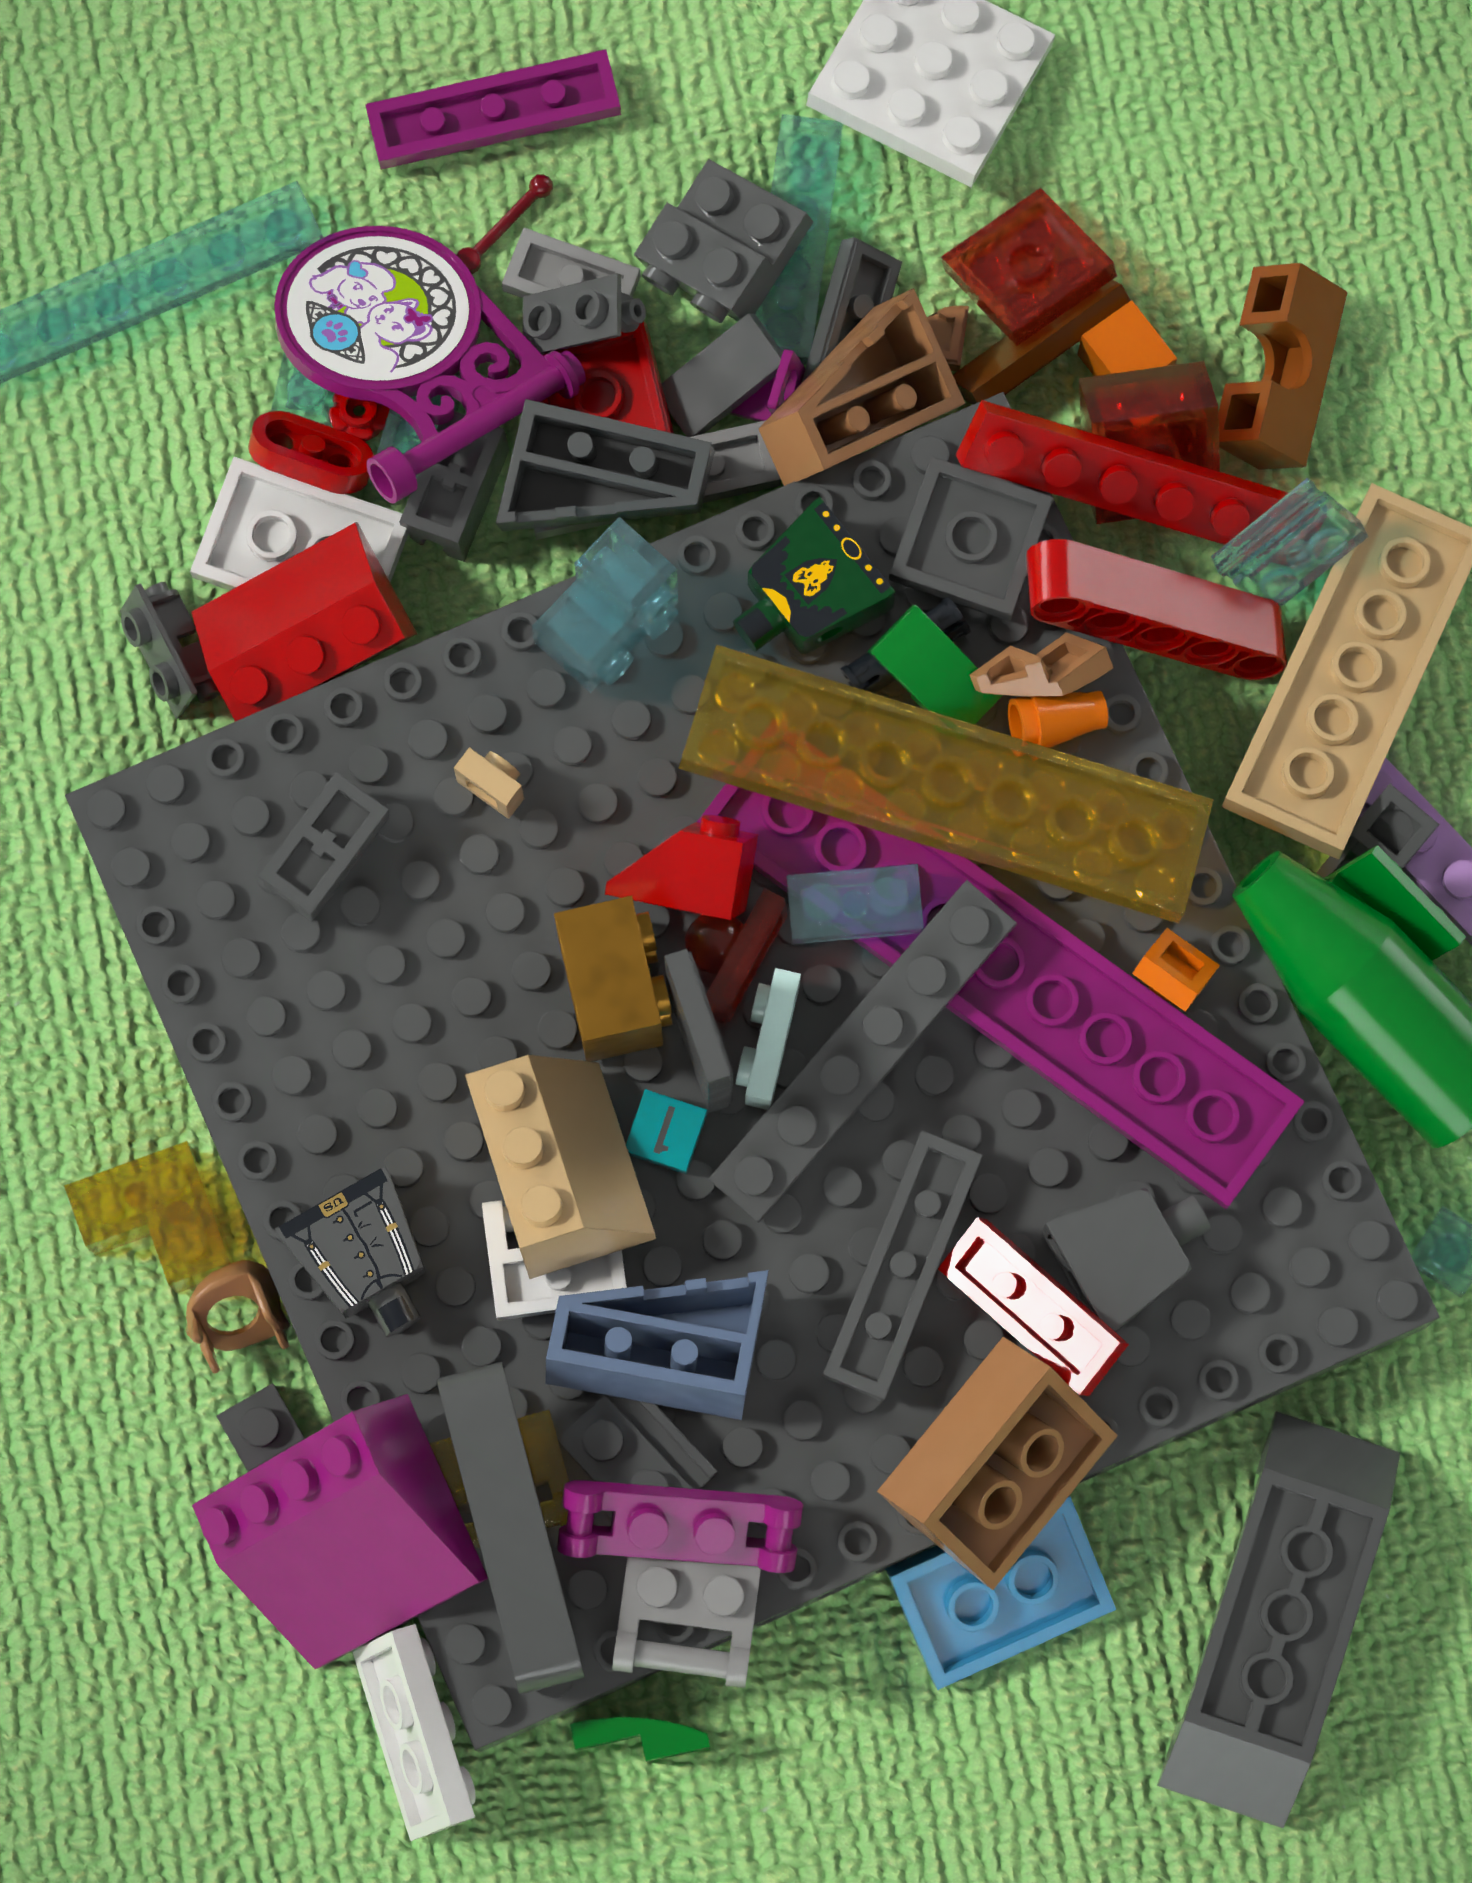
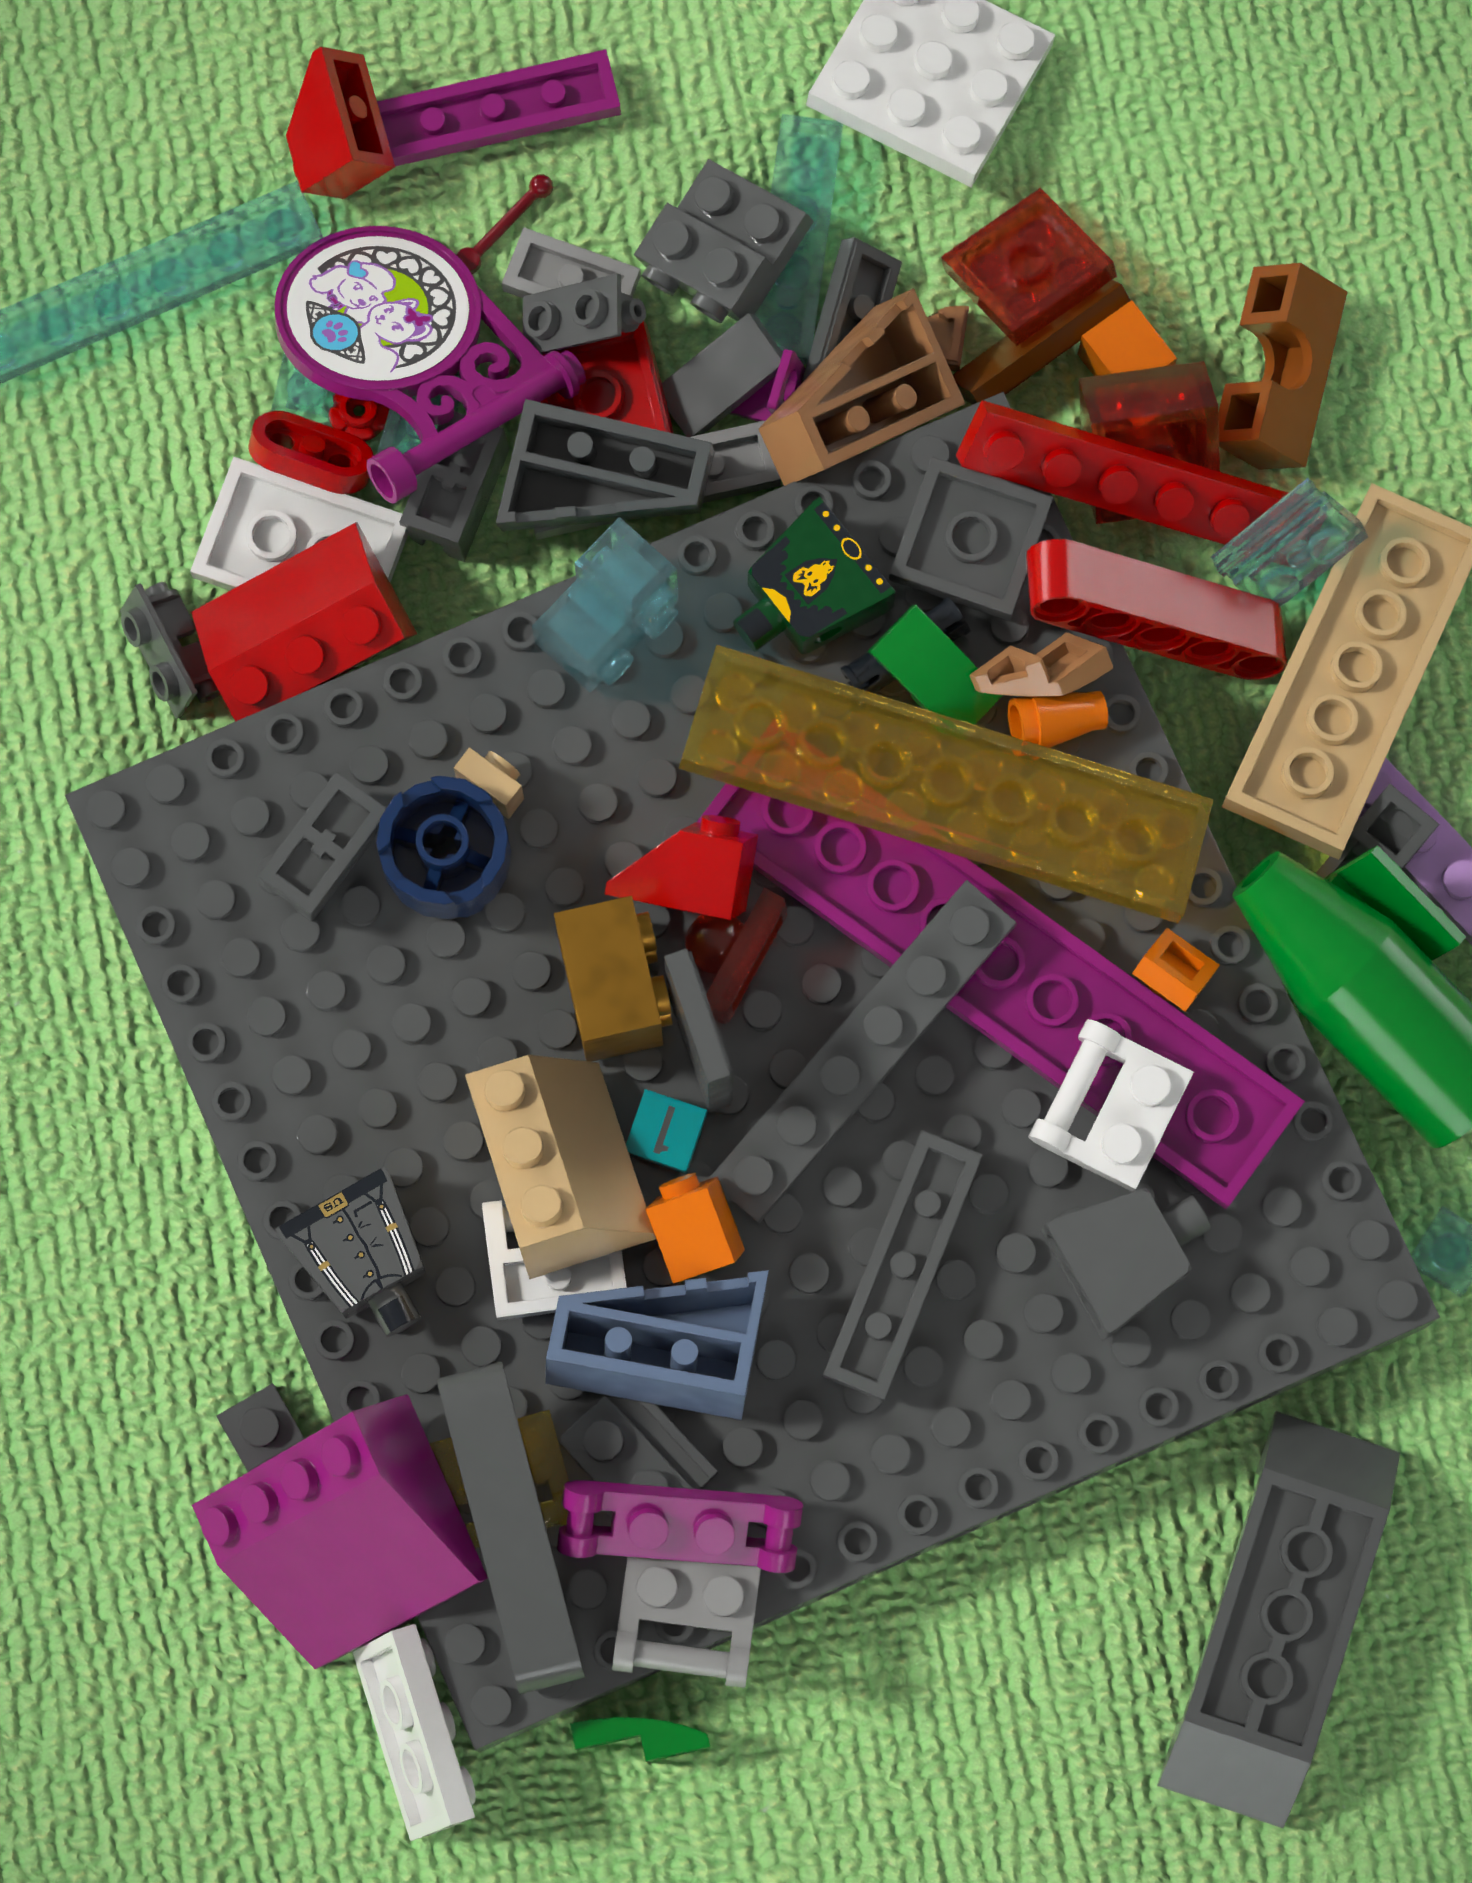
clear yellow brick [64,1141,234,1293] -> none
medium nougat piece [186,1260,290,1374] -> none
light aqua plate [735,968,801,1110] -> none
clear light blue plate [786,864,924,944] -> none
medium nougat slope [877,1337,1118,1590] -> none
dark azure plate [885,1495,1116,1690] -> none
plate [938,1217,1129,1396] -> none
none -> red slope [286,46,395,199]
none -> dark blue brick [376,775,512,919]
none -> orange brick [645,1173,745,1284]
none -> white plate [1028,1019,1194,1192]

